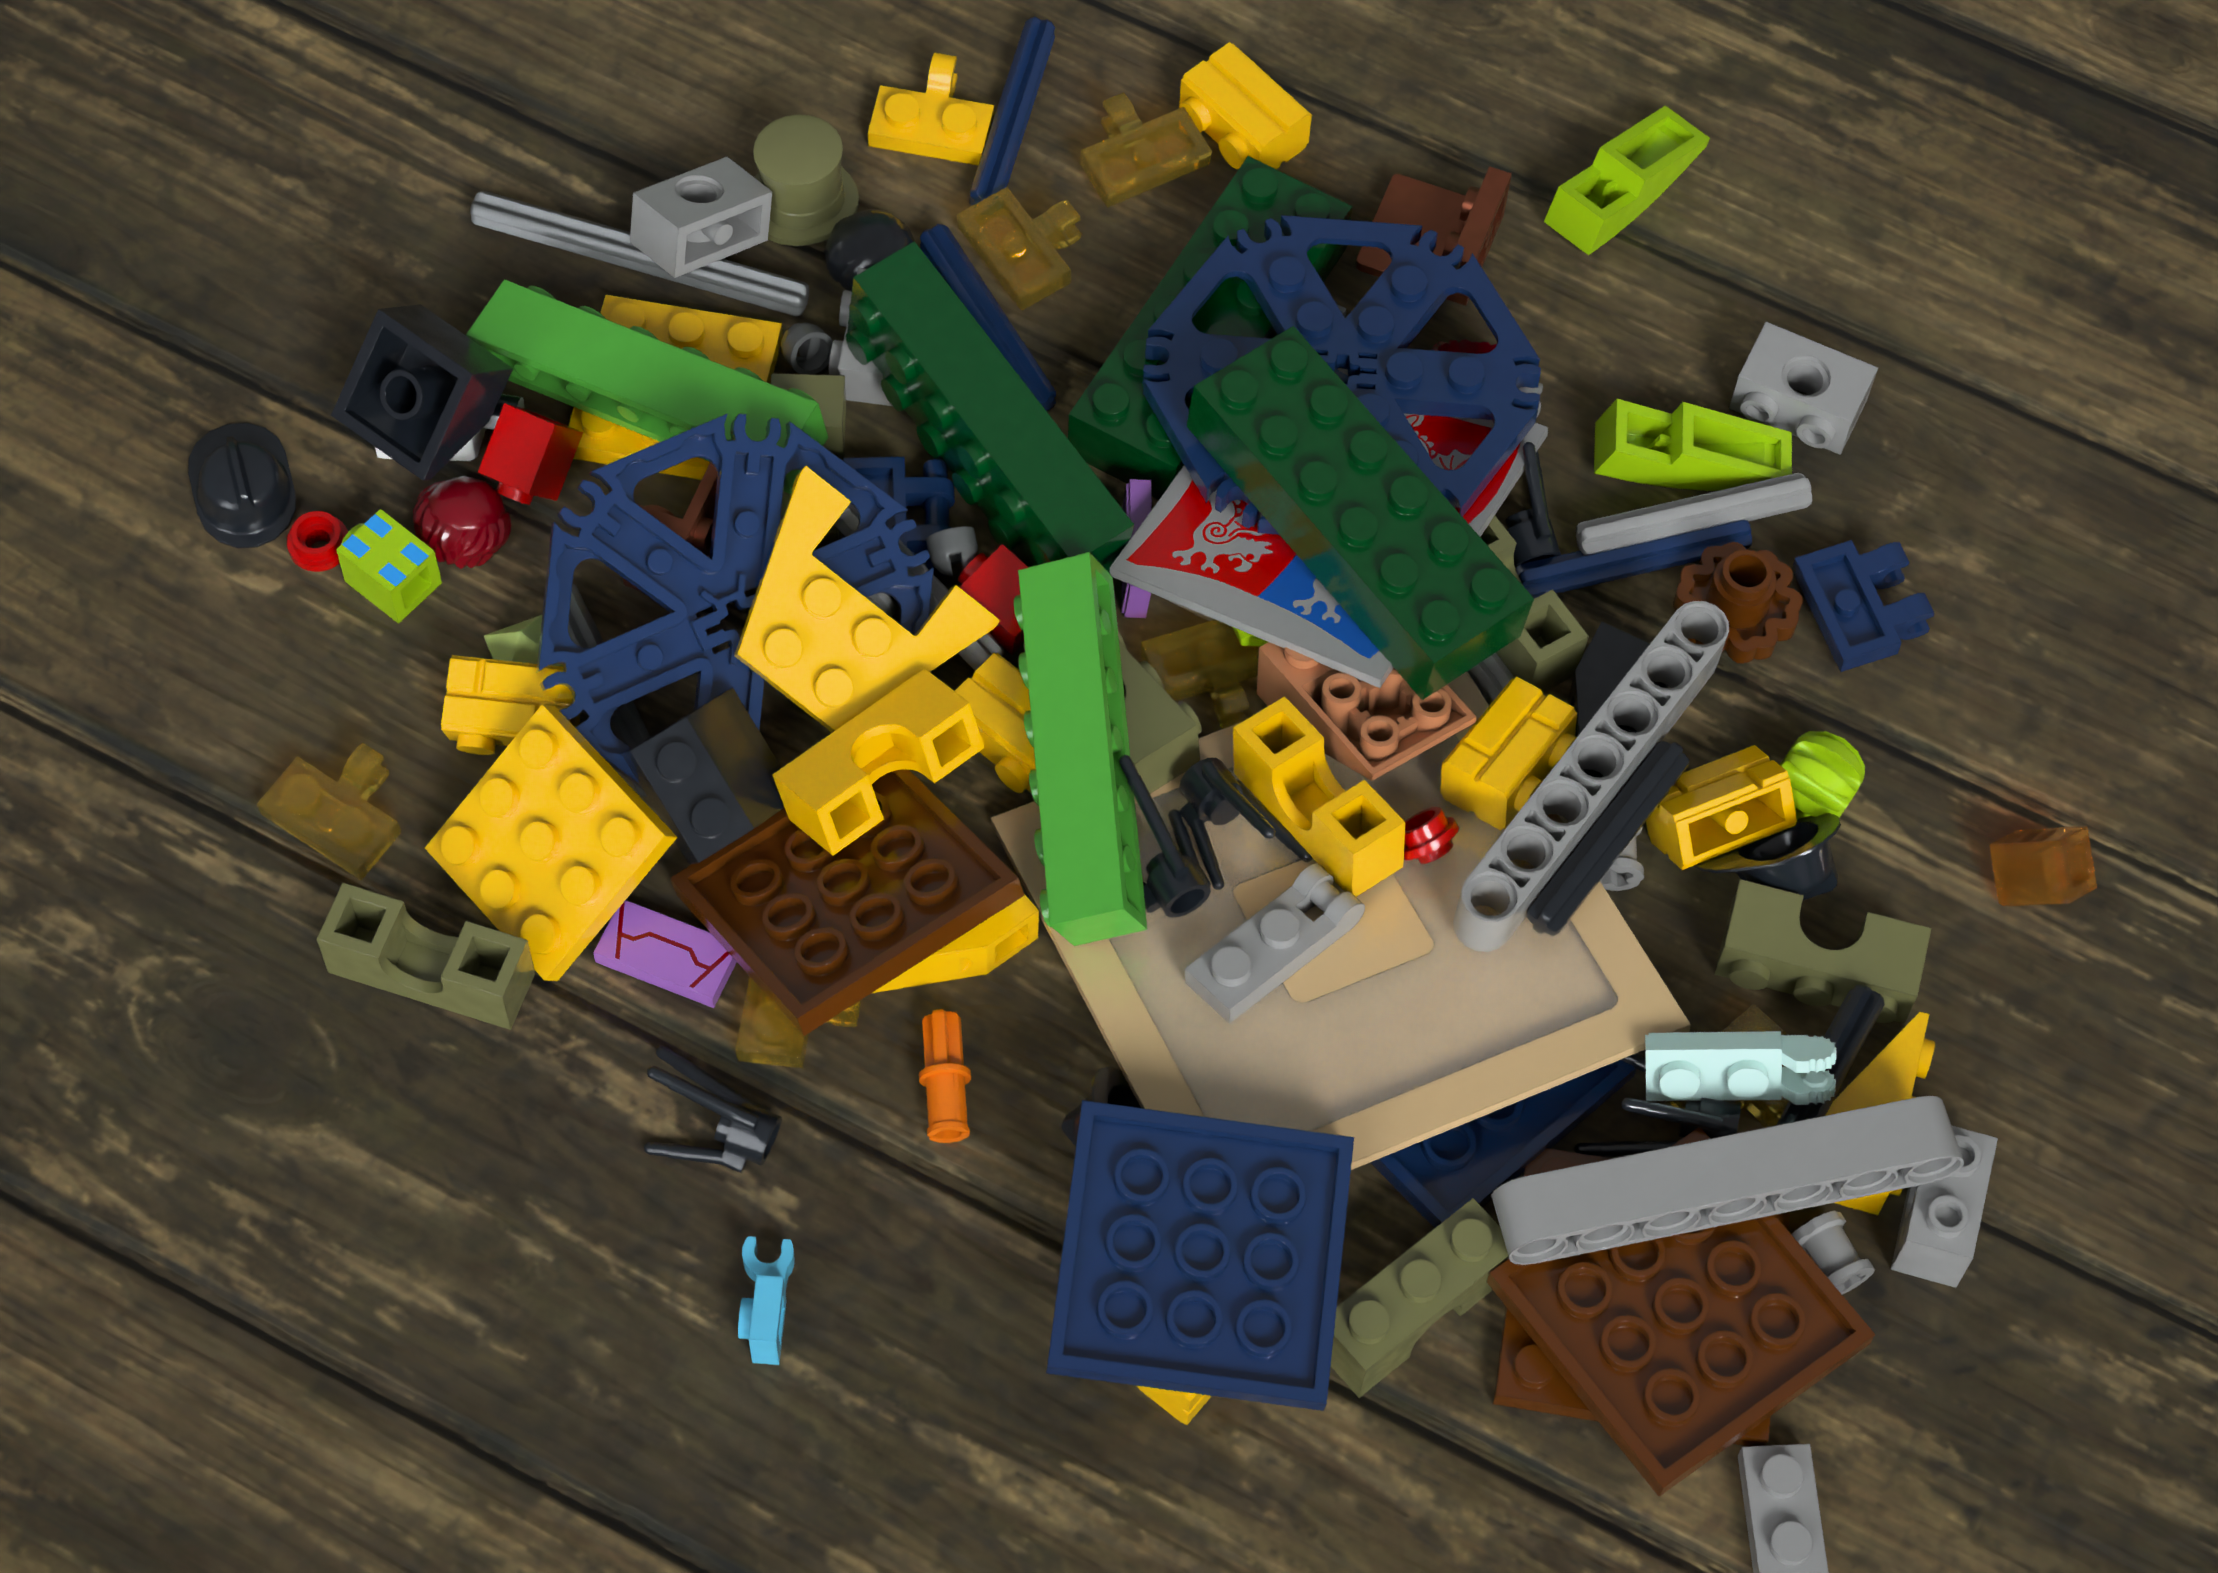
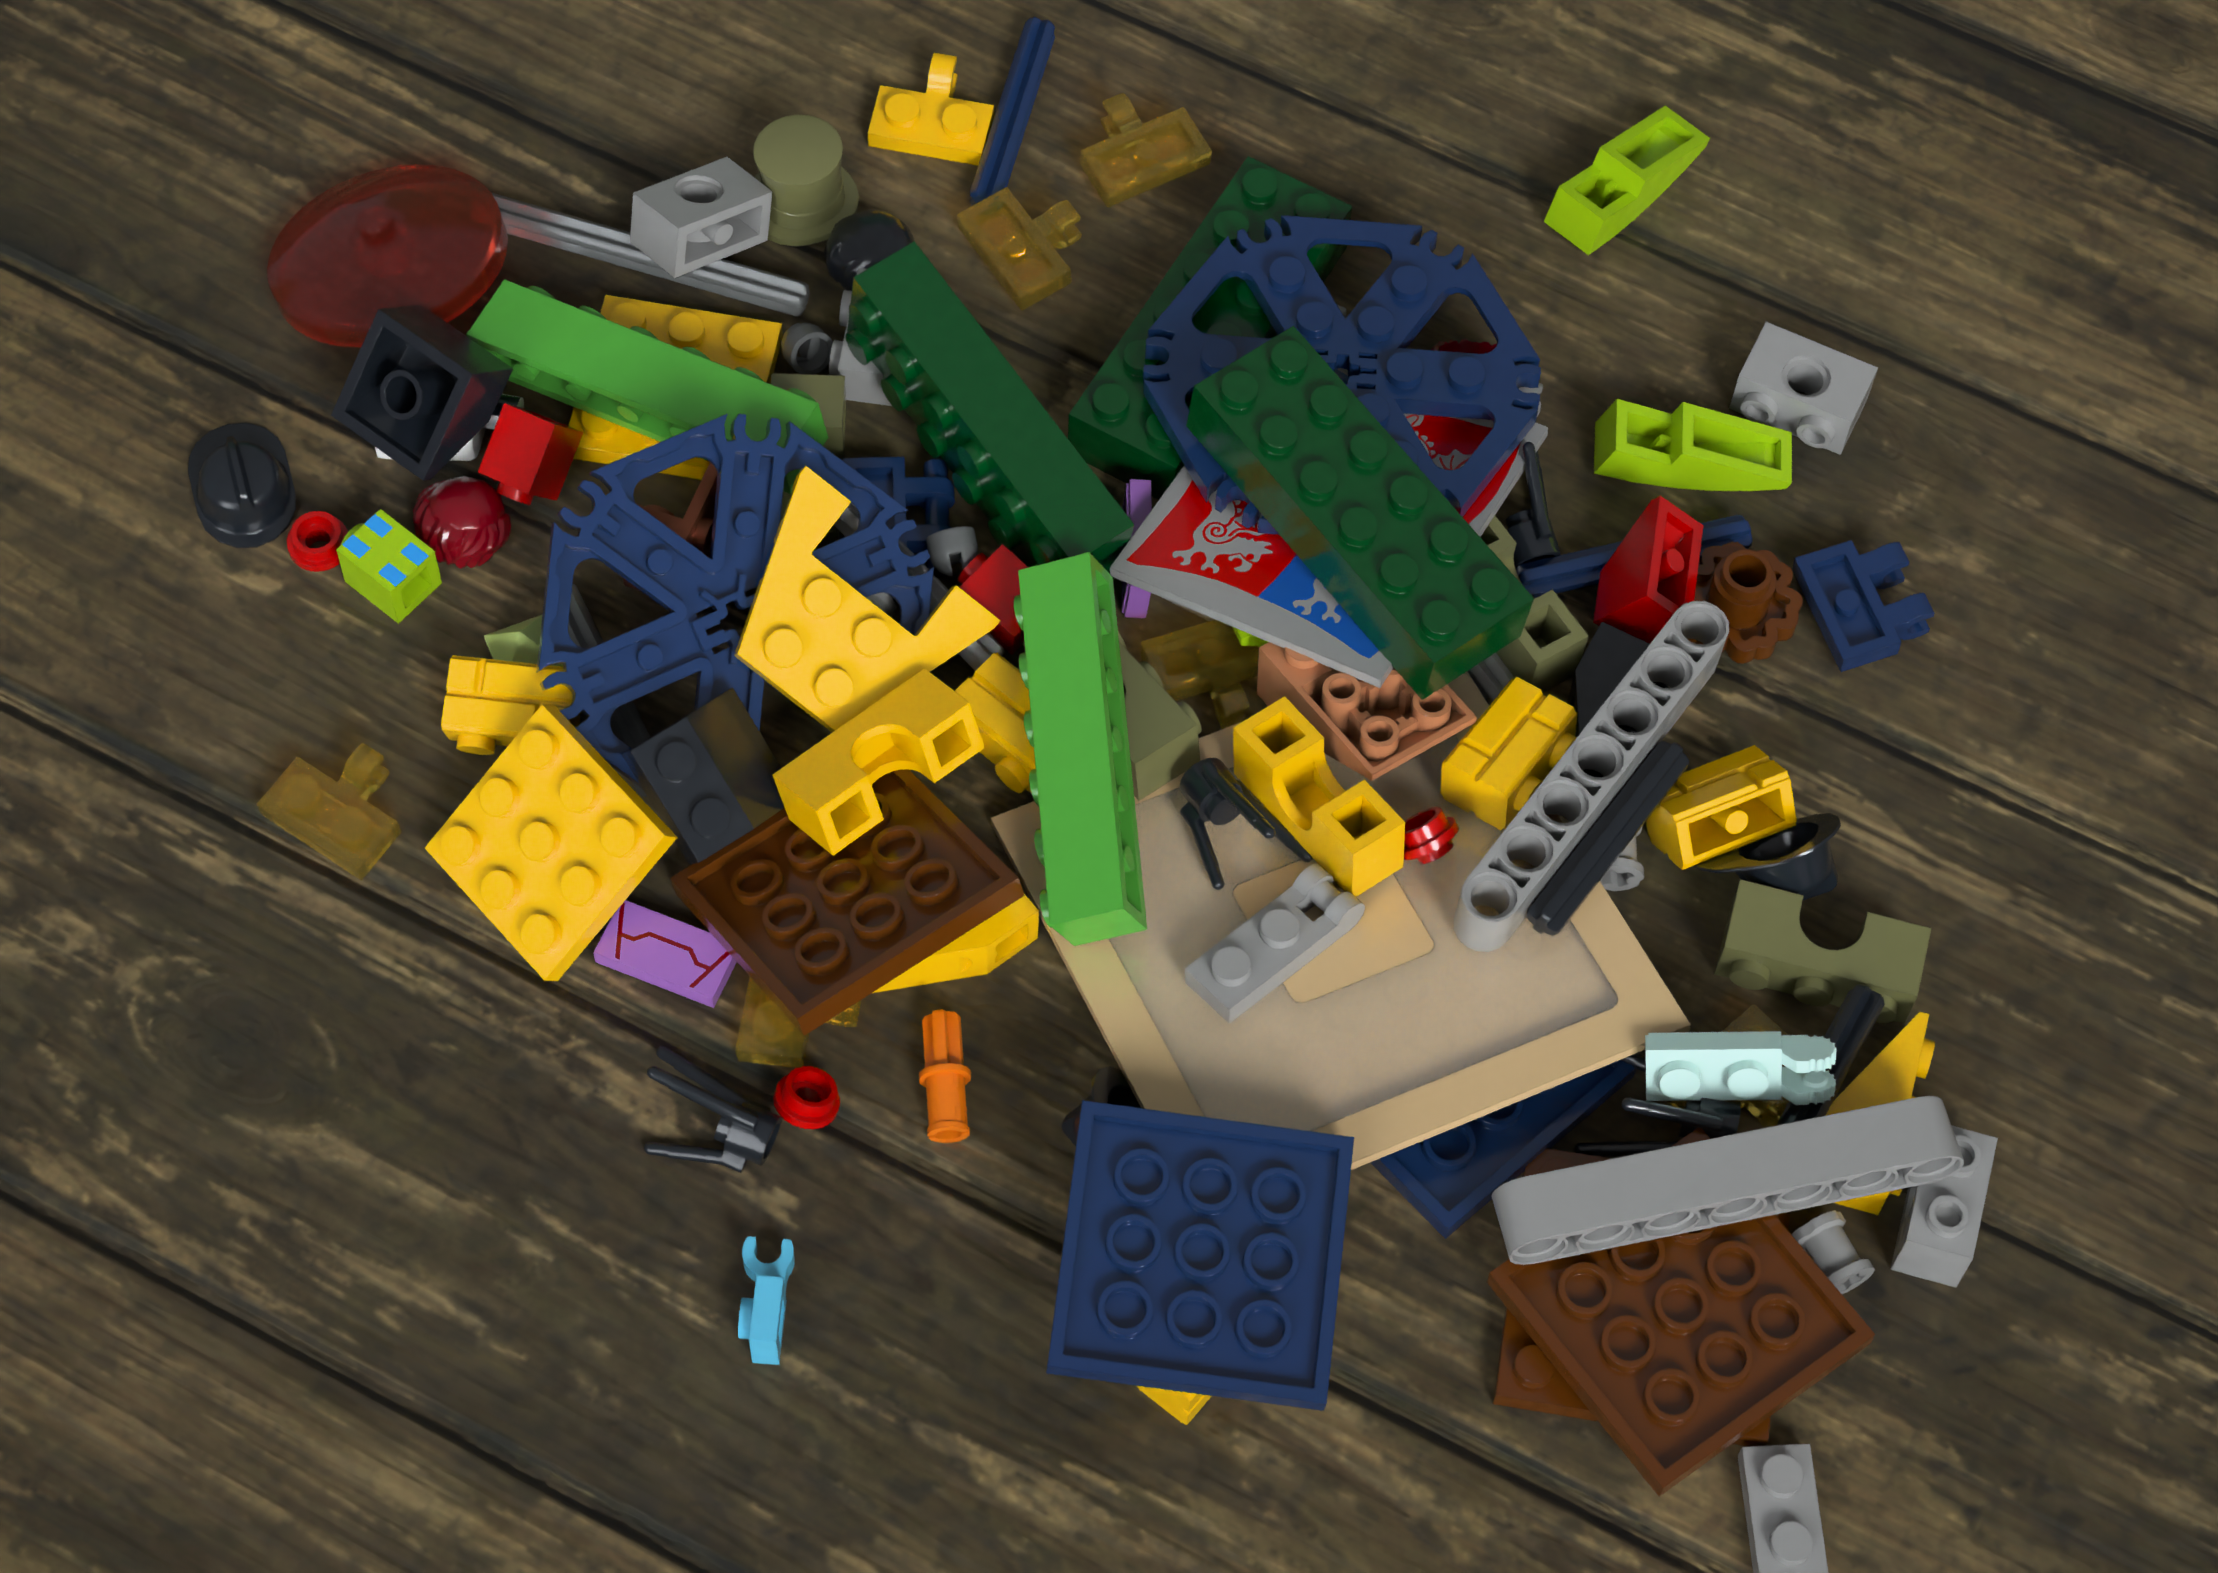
olive arch [317,883,535,1030] -> none
dark blue axle [920,224,1056,411] -> none
black plant [1119,755,1211,918] -> none
yellow brick [1179,42,1312,170] -> none
olive arch [1331,1198,1509,1398] -> none
copper bracket [1356,166,1512,306] -> none
light grey axle [1576,473,1812,556] -> none
lime piece [1780,731,1865,819] -> none
clear orange panel [1989,826,2097,906] -> none
none -> clear red dish [267,164,508,347]
none -> red plate [773,1066,840,1129]
none -> red slope [1593,495,1704,644]

